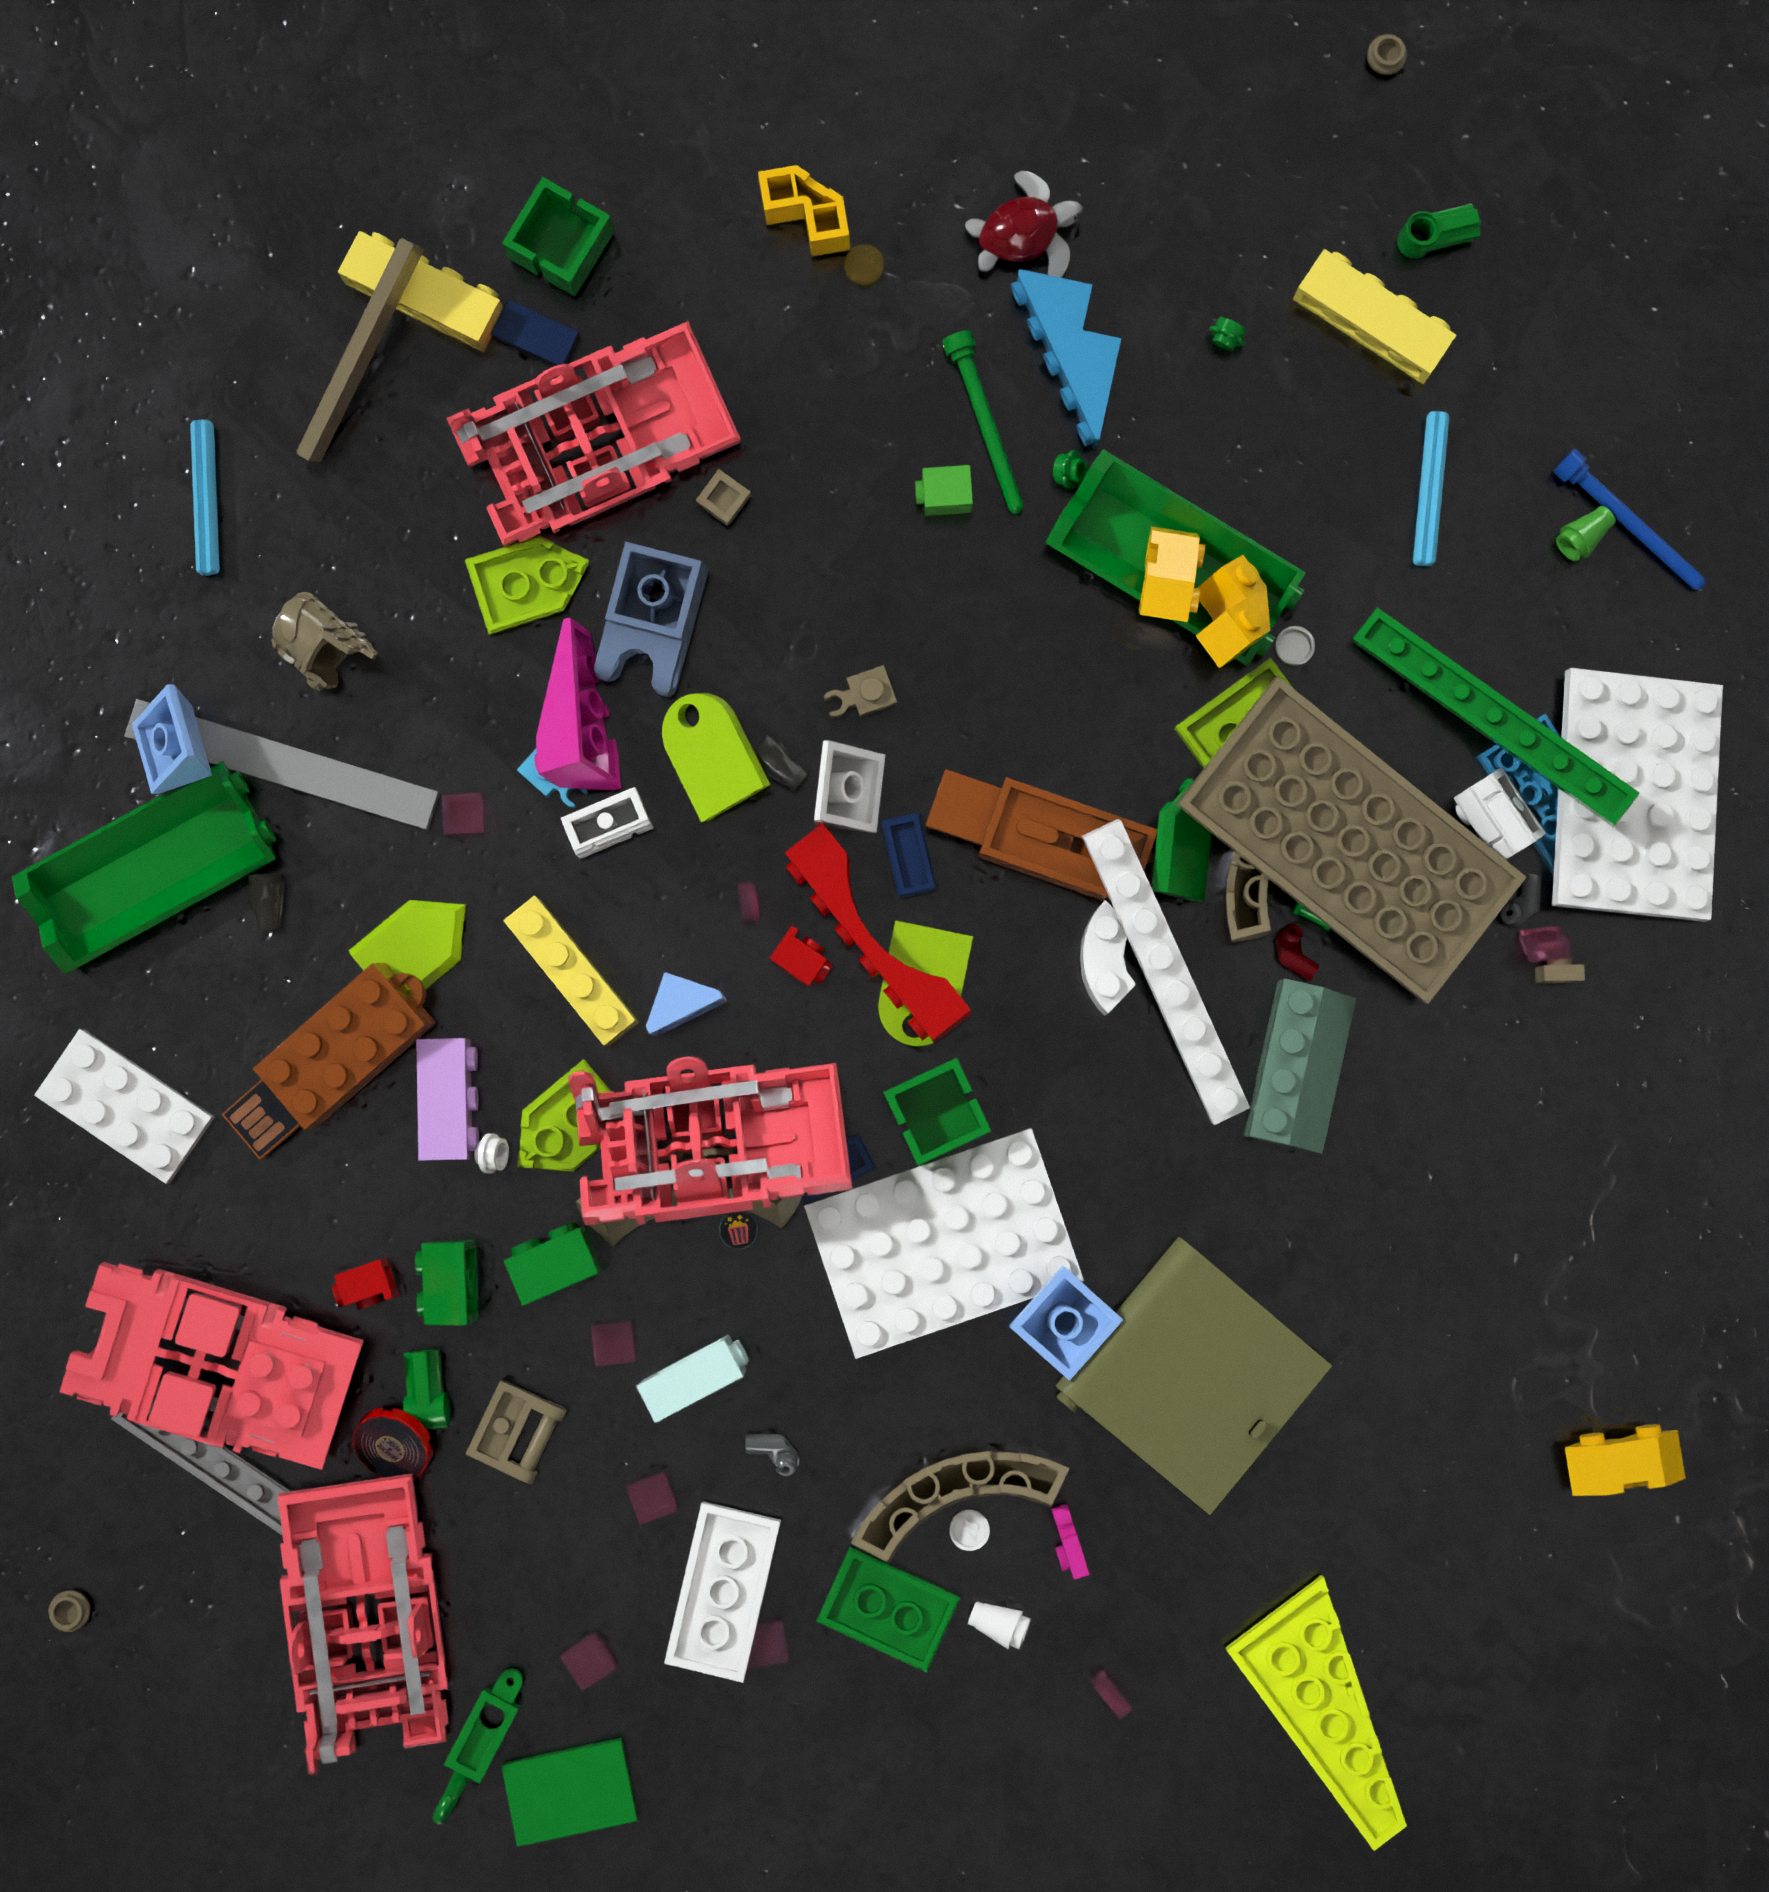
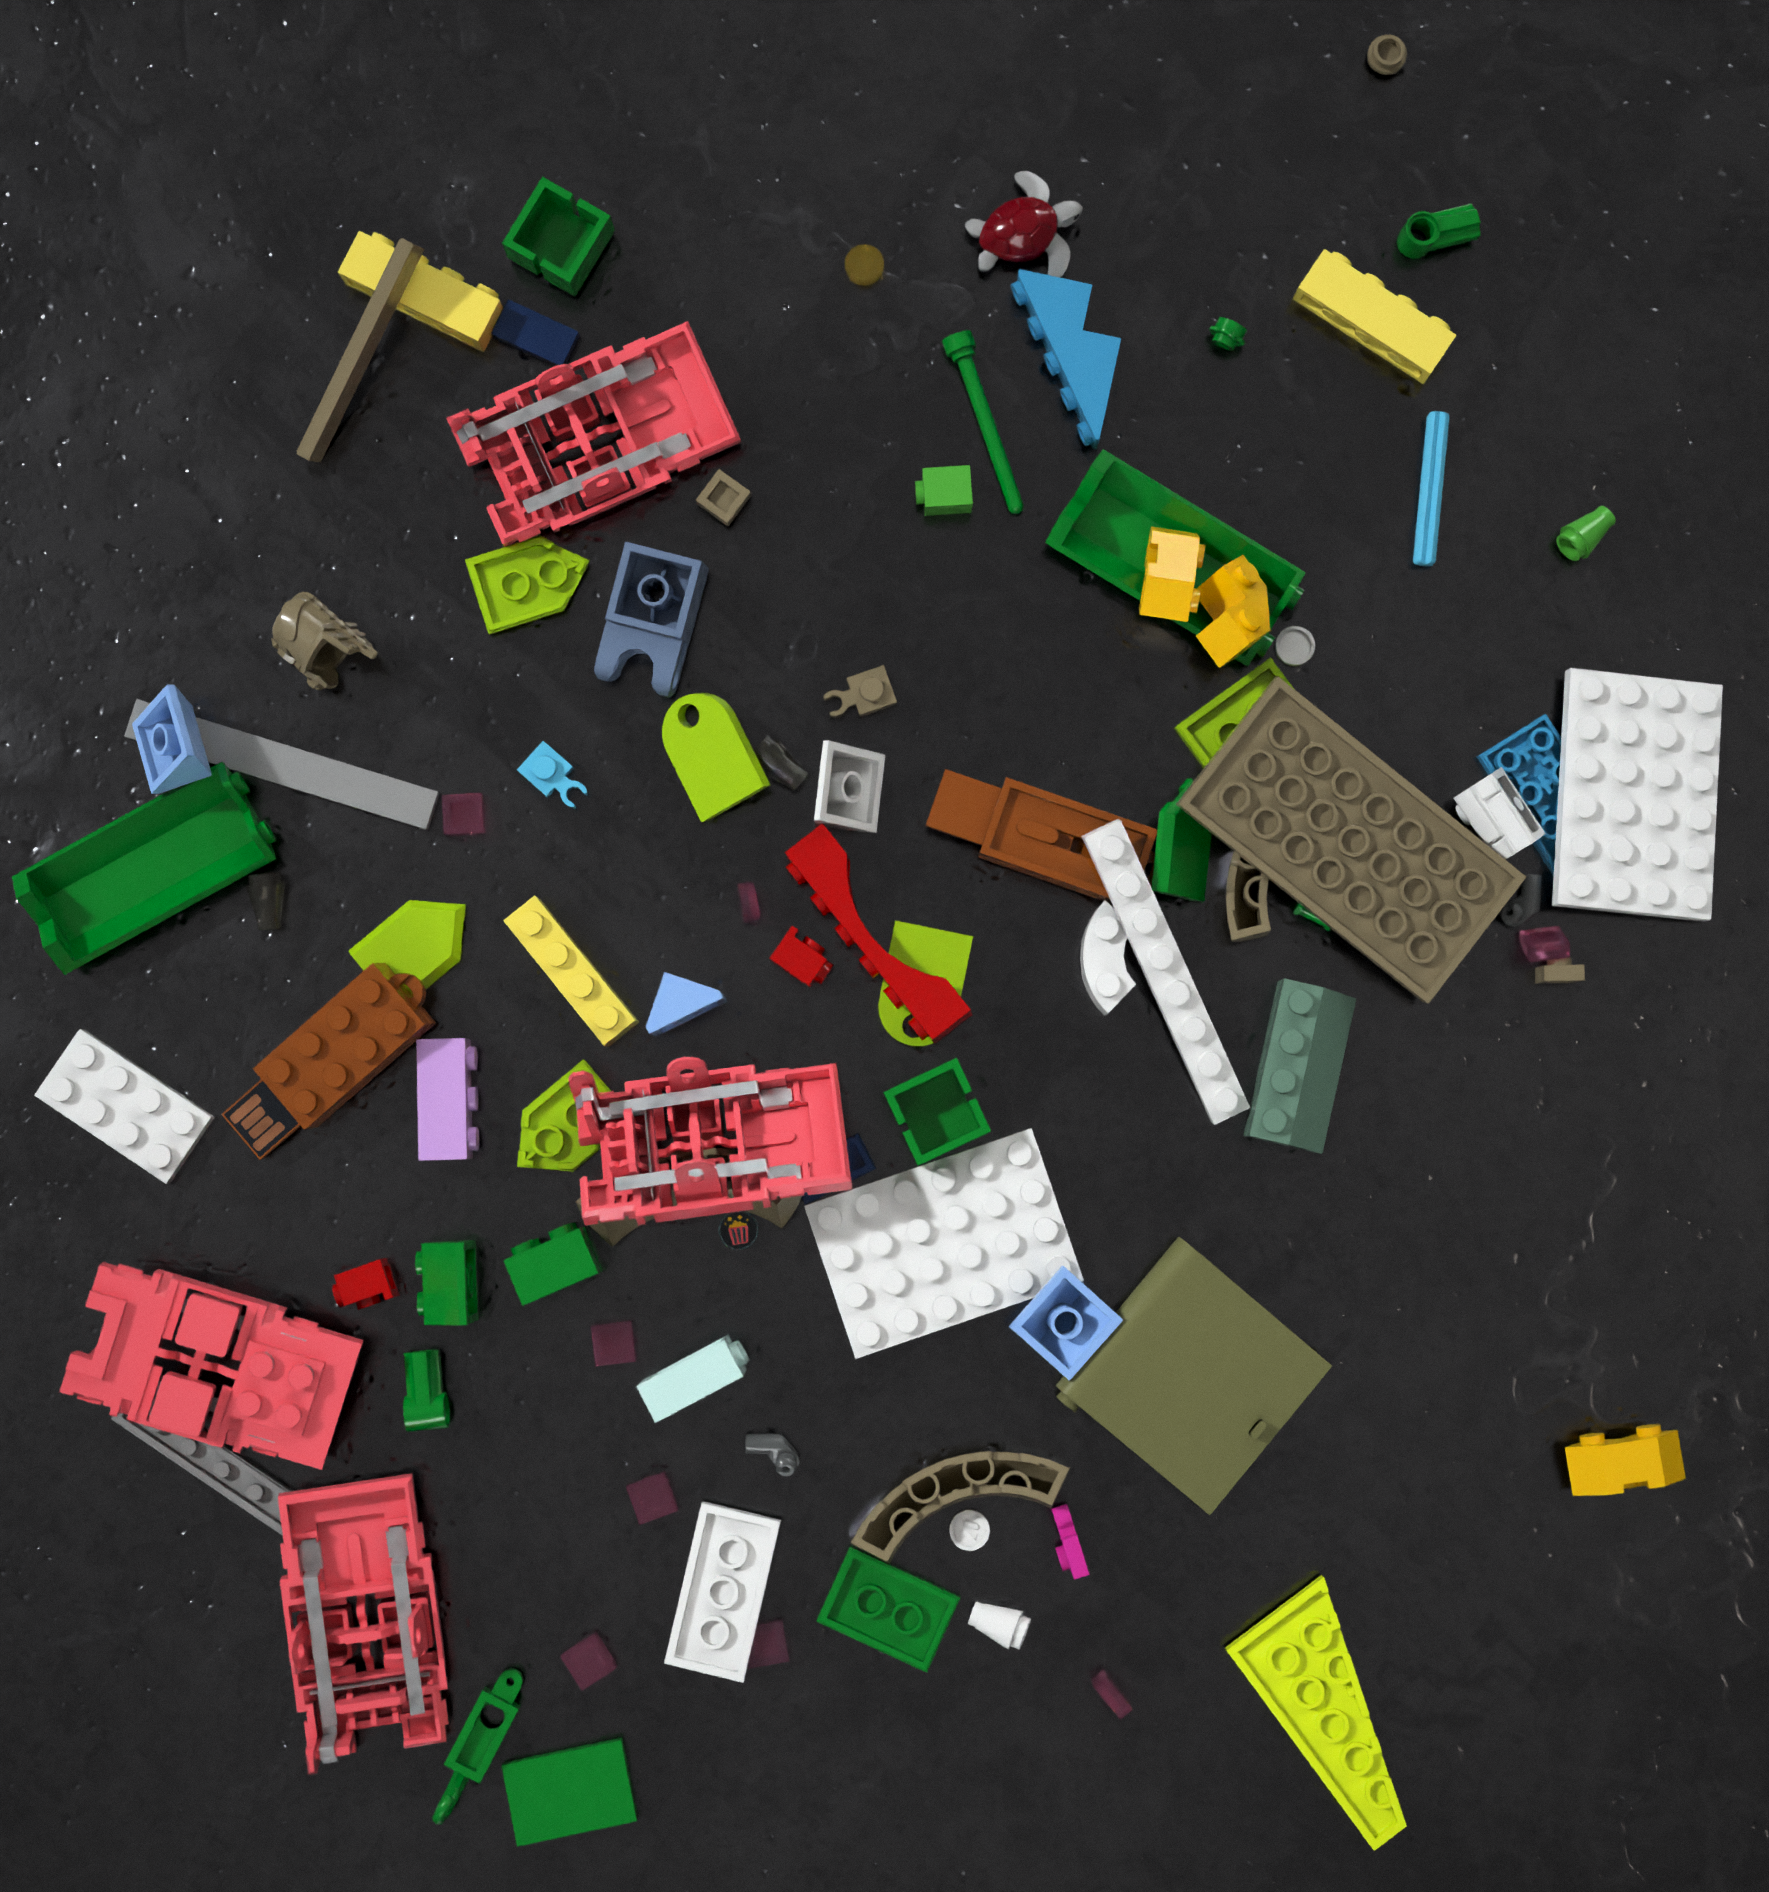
dark tan plate [48,1590,91,1632] -> none
medium azure axle [190,420,219,575] -> none
black tile [353,1408,433,1479] -> none
dark tan plate [466,1379,567,1484] -> none
white plate [474,1133,509,1174] -> none
dark pink wedge [534,617,621,790] -> none
white brick [561,787,653,859] -> none
yellow brick [758,165,850,256] -> none
dark blue tile [881,812,937,899] -> none
green plate [1053,450,1088,489] -> none
dark red arm [1275,924,1320,982] -> none
green plate [1353,607,1640,828] -> none
blue piece [1553,448,1706,590] -> none

